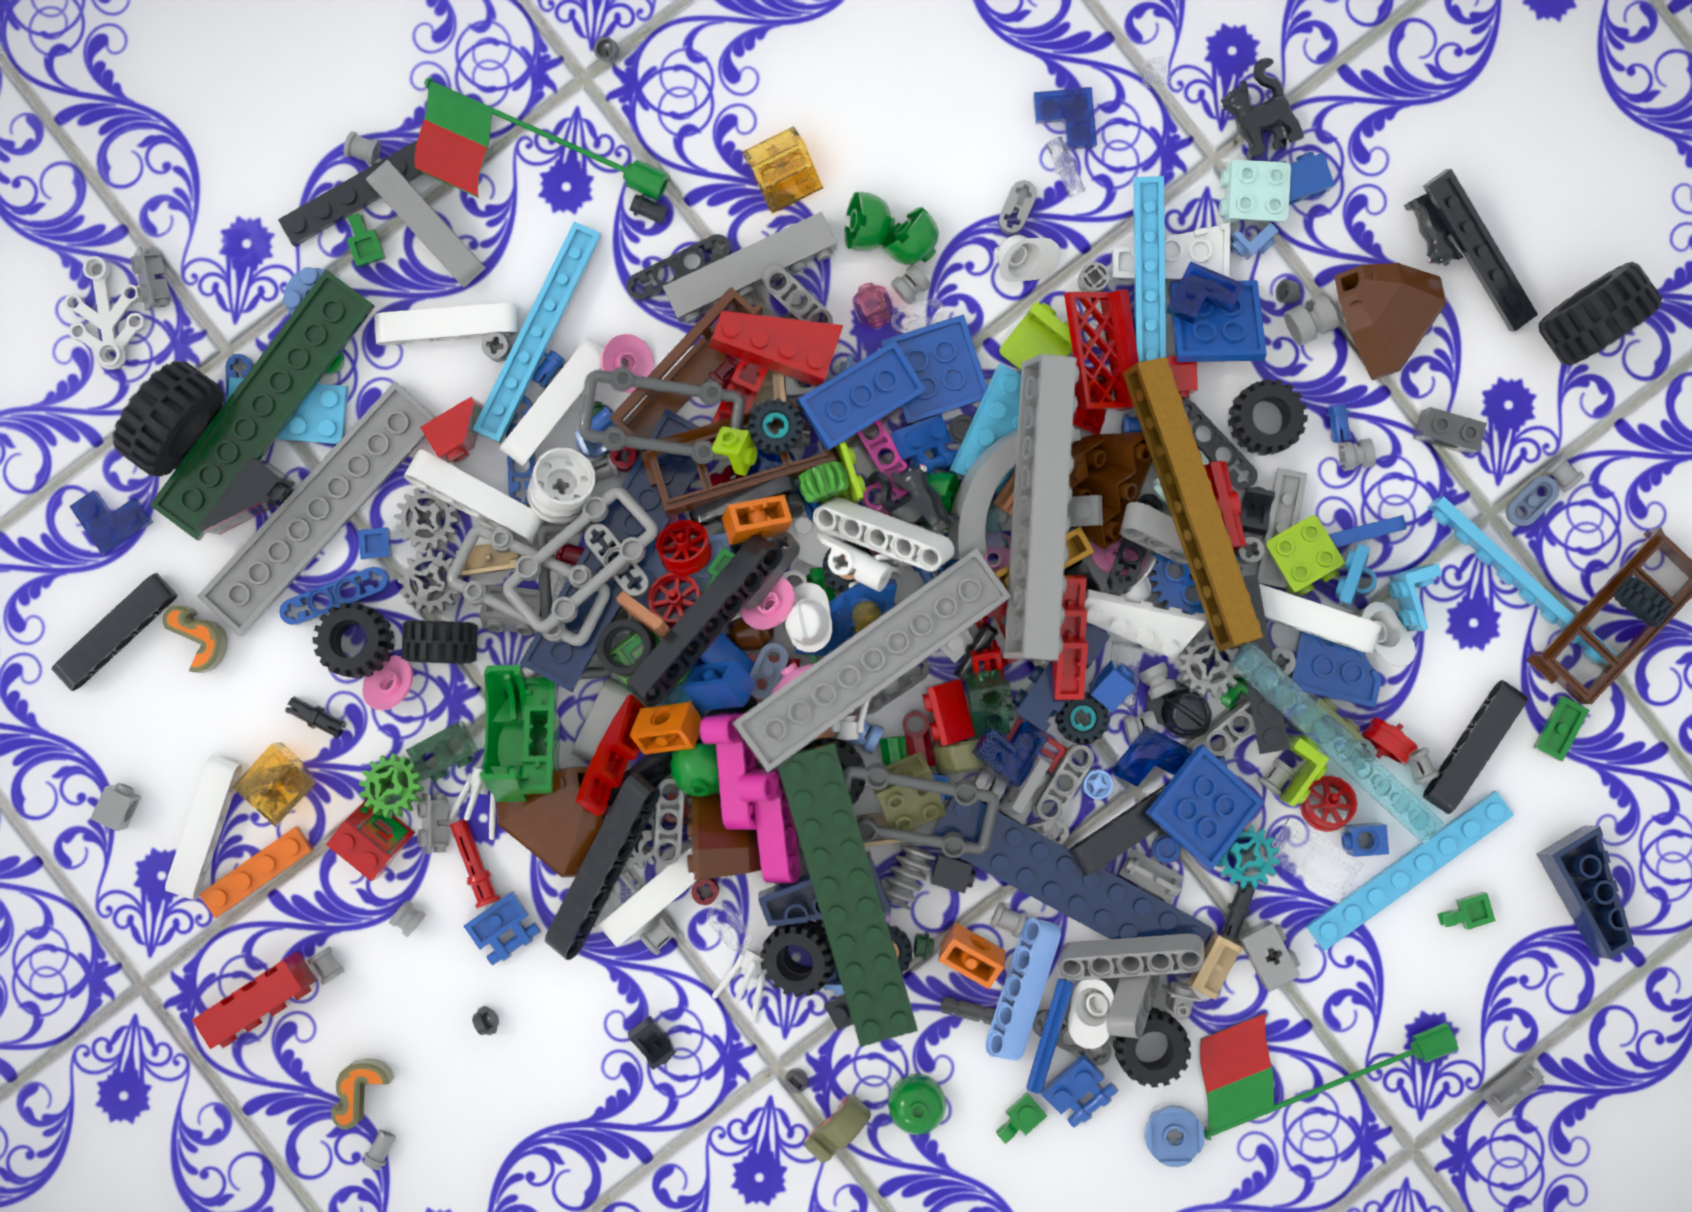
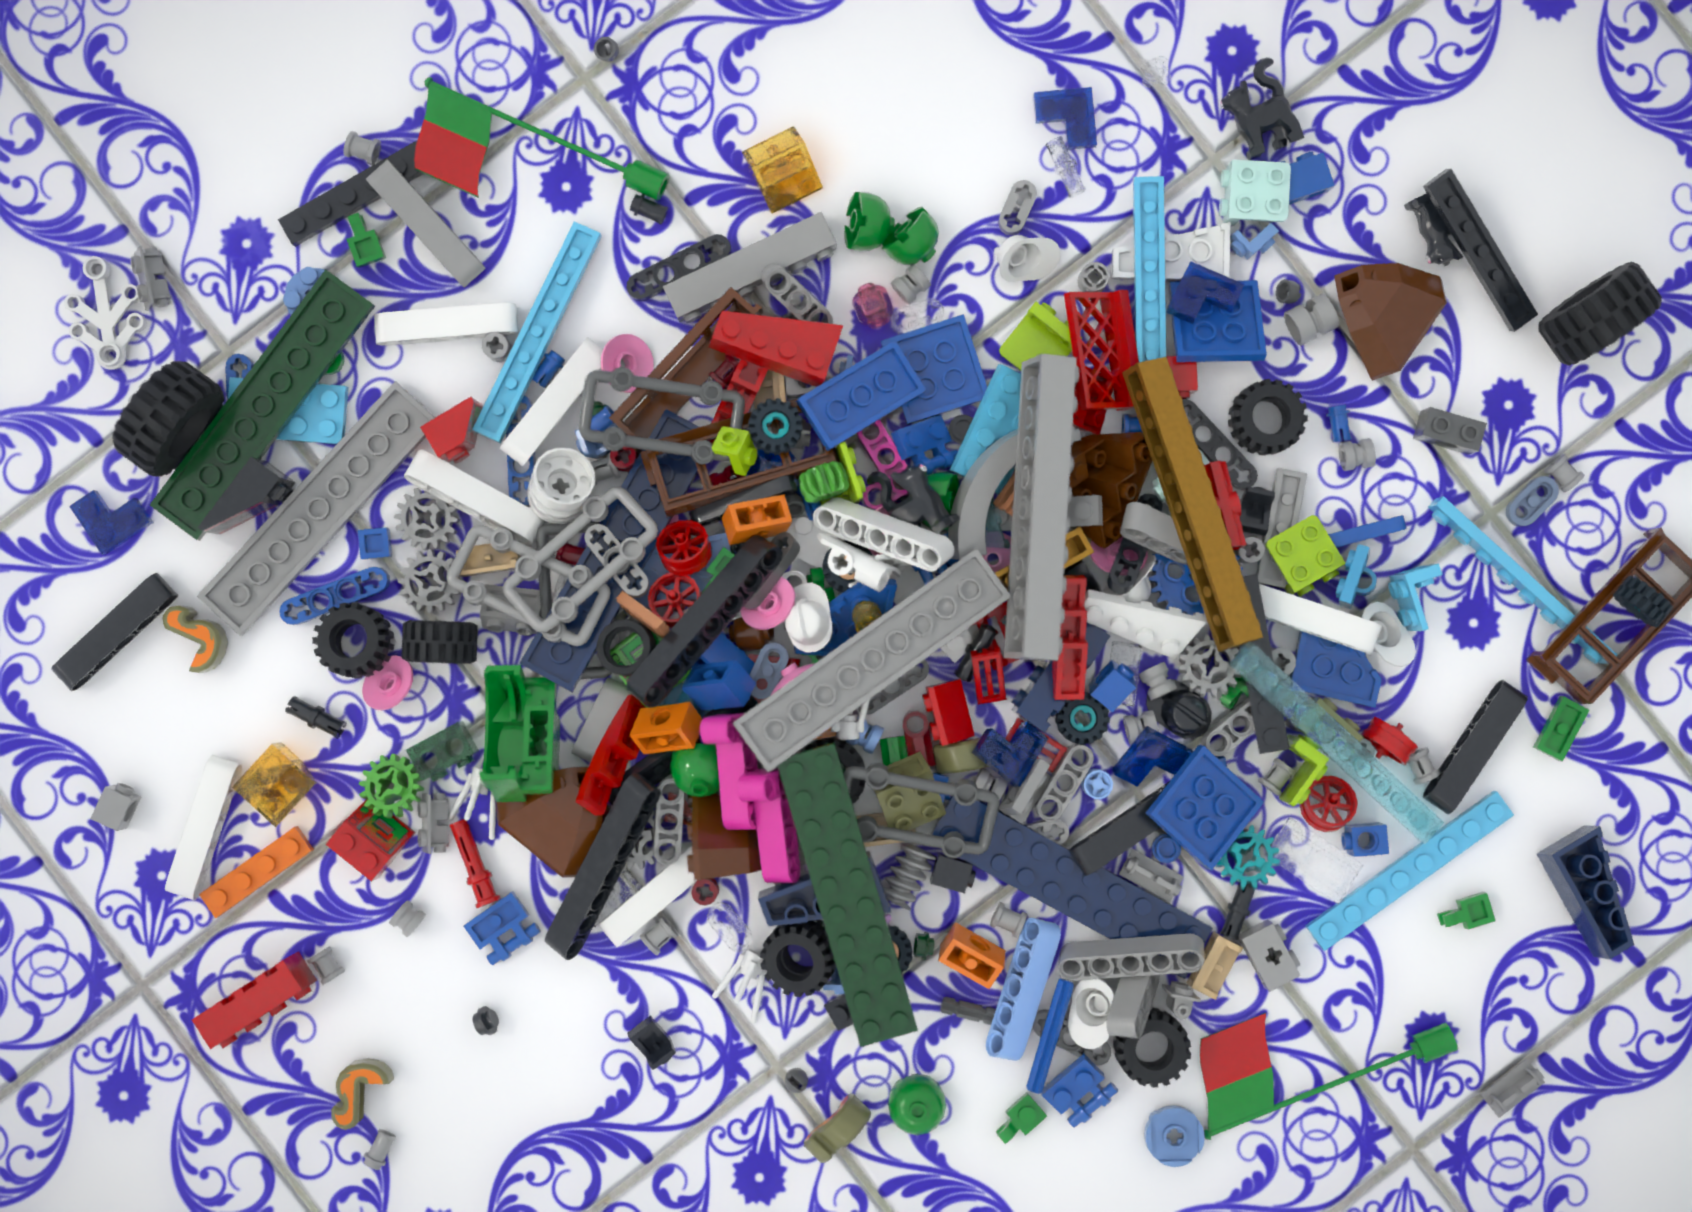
clear green brick [965,669,1014,739] -> none

